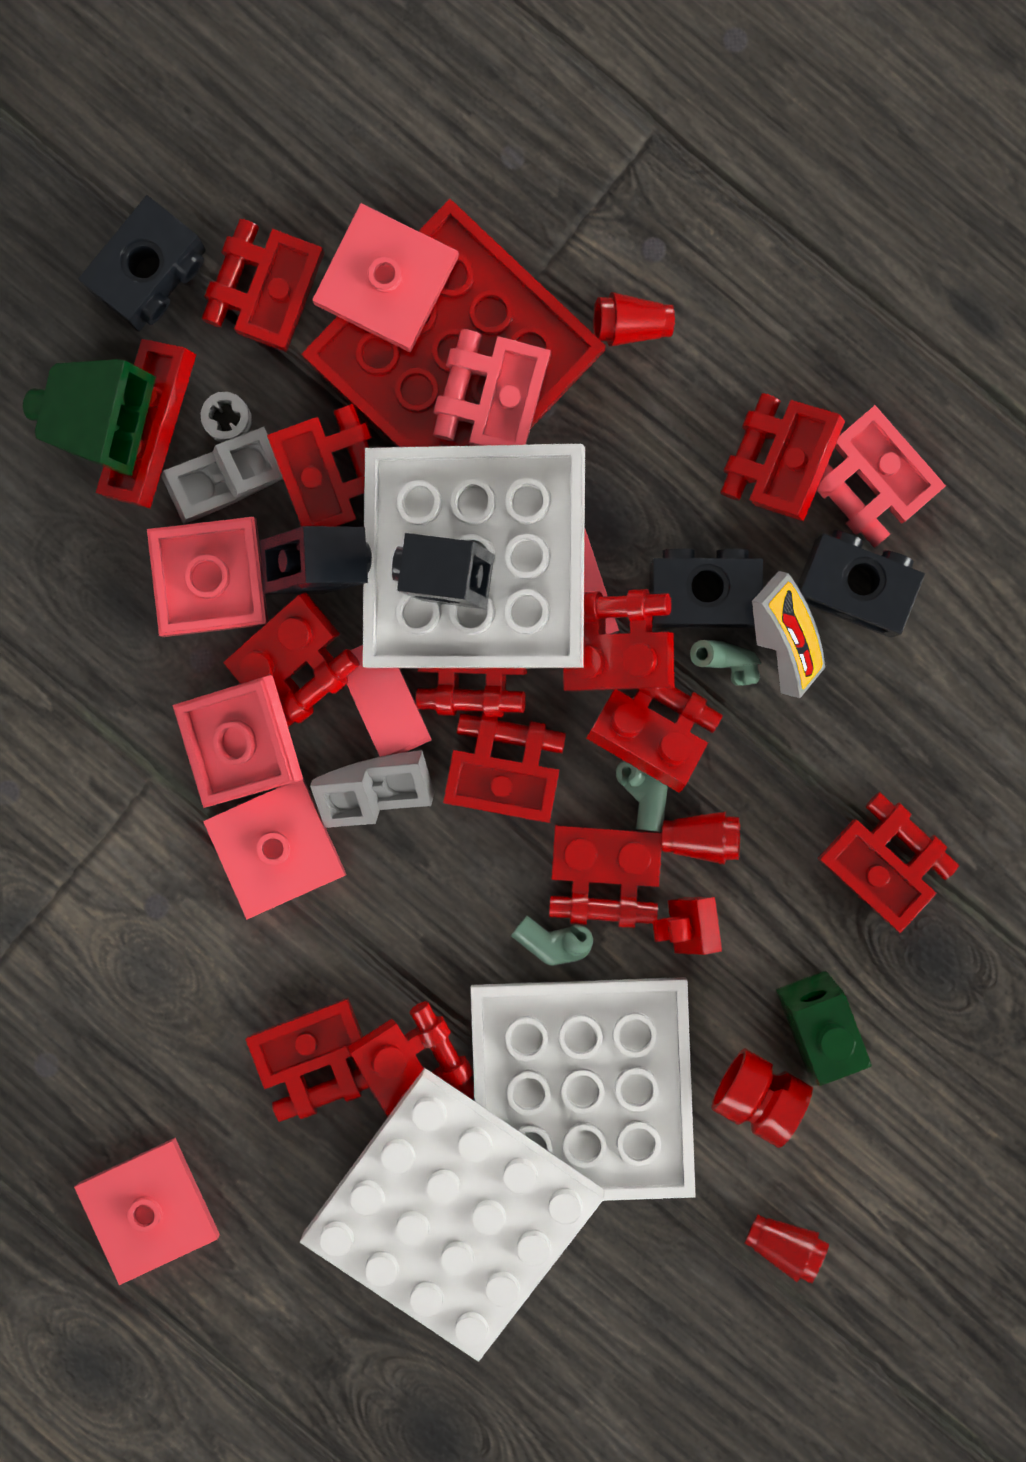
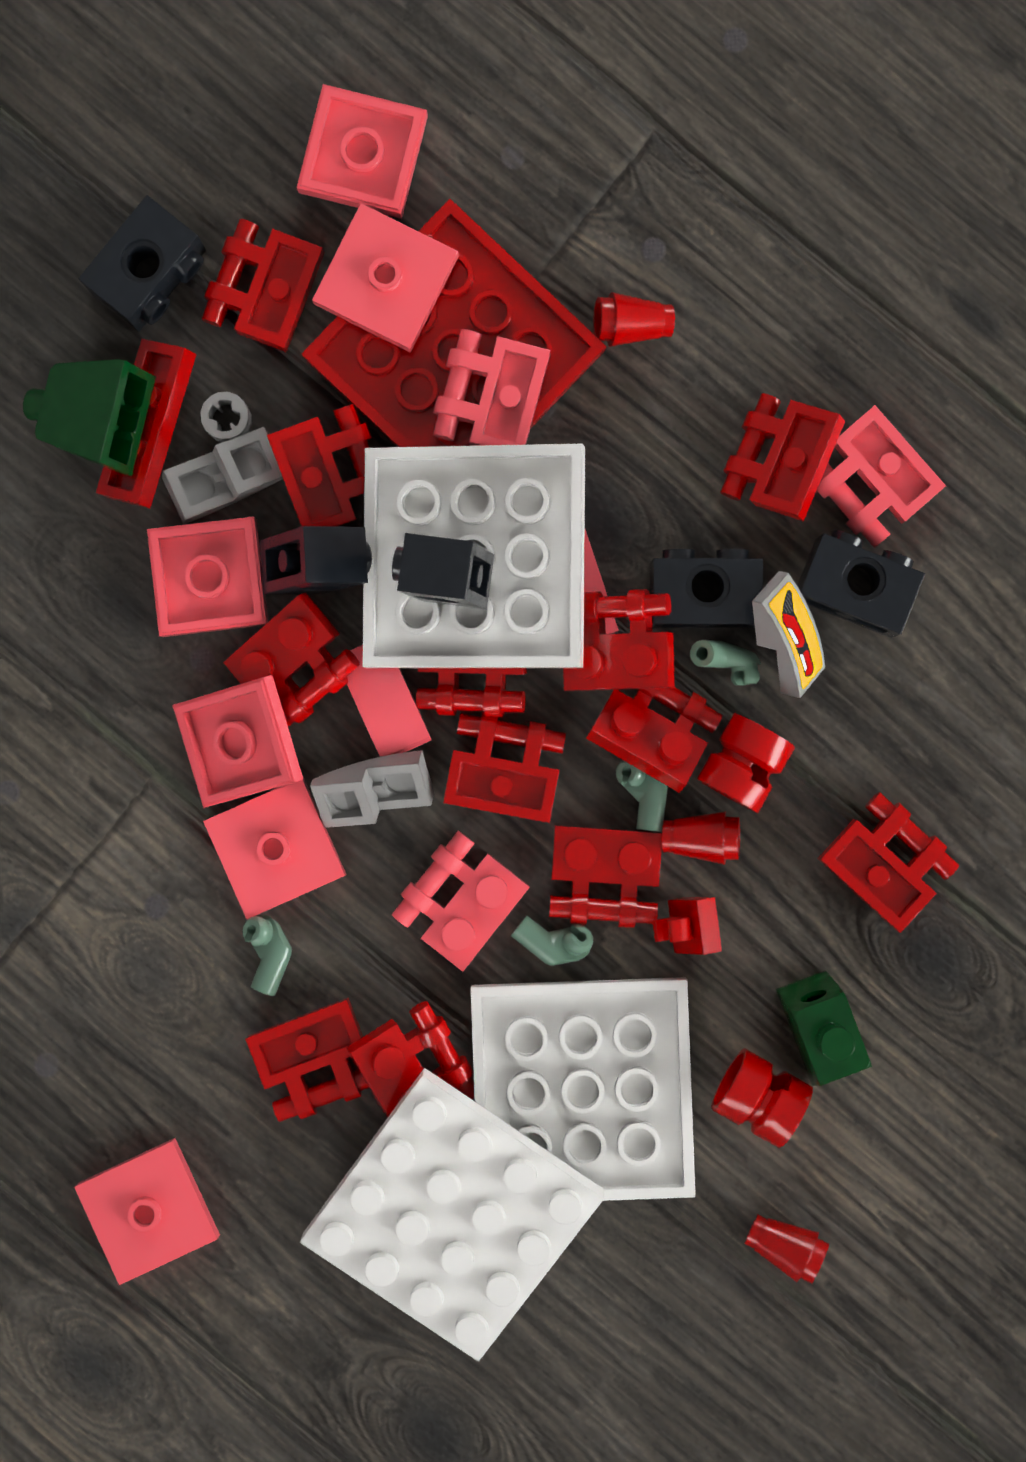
none -> sand green arm [242,915,292,996]
none -> coral plate [297,84,428,219]
none -> coral plate [391,830,530,972]
none -> red wheel [697,713,795,813]

